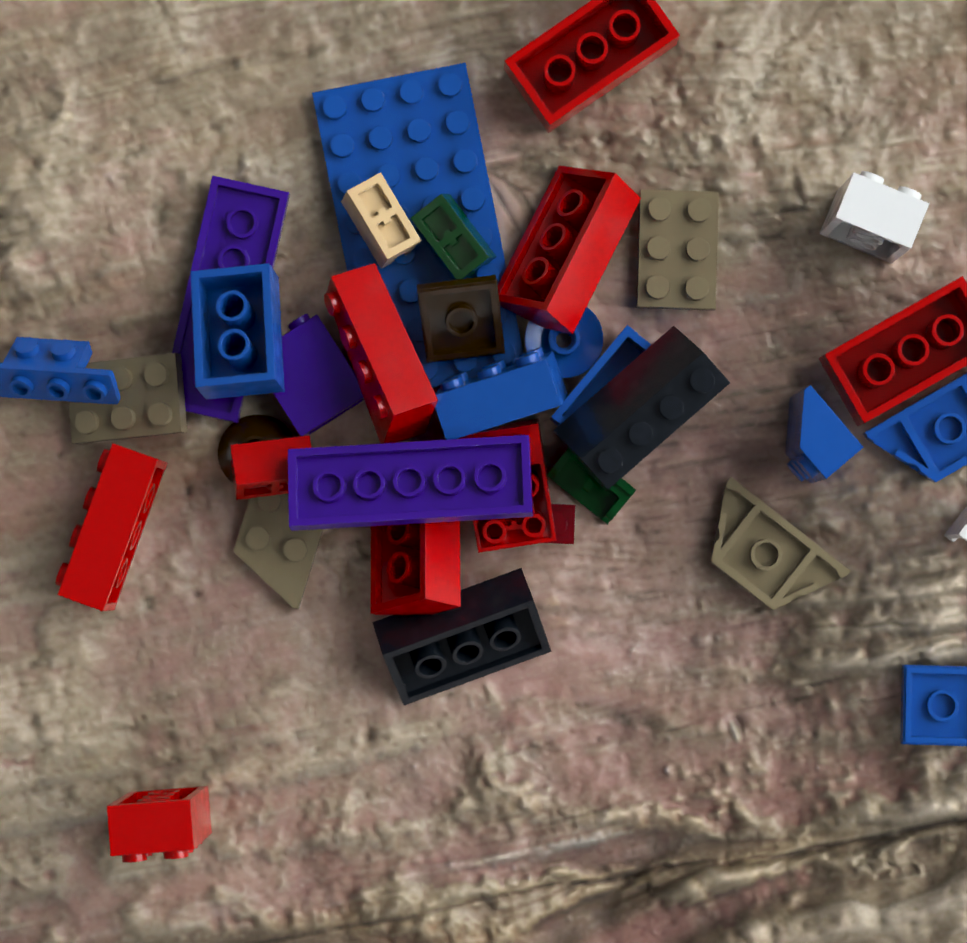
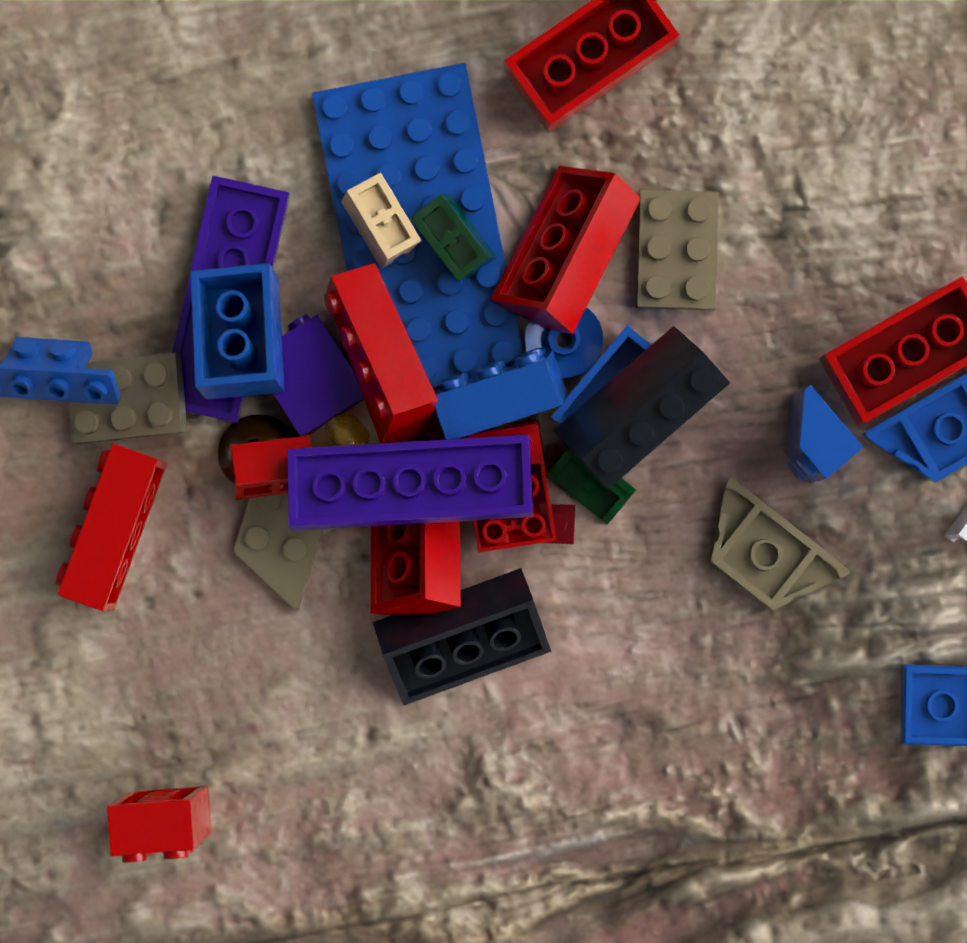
dark brown plate [417,275,505,363] -> none
white brick [819,171,930,263] -> none
none -> clear yellow piece [325,414,370,446]

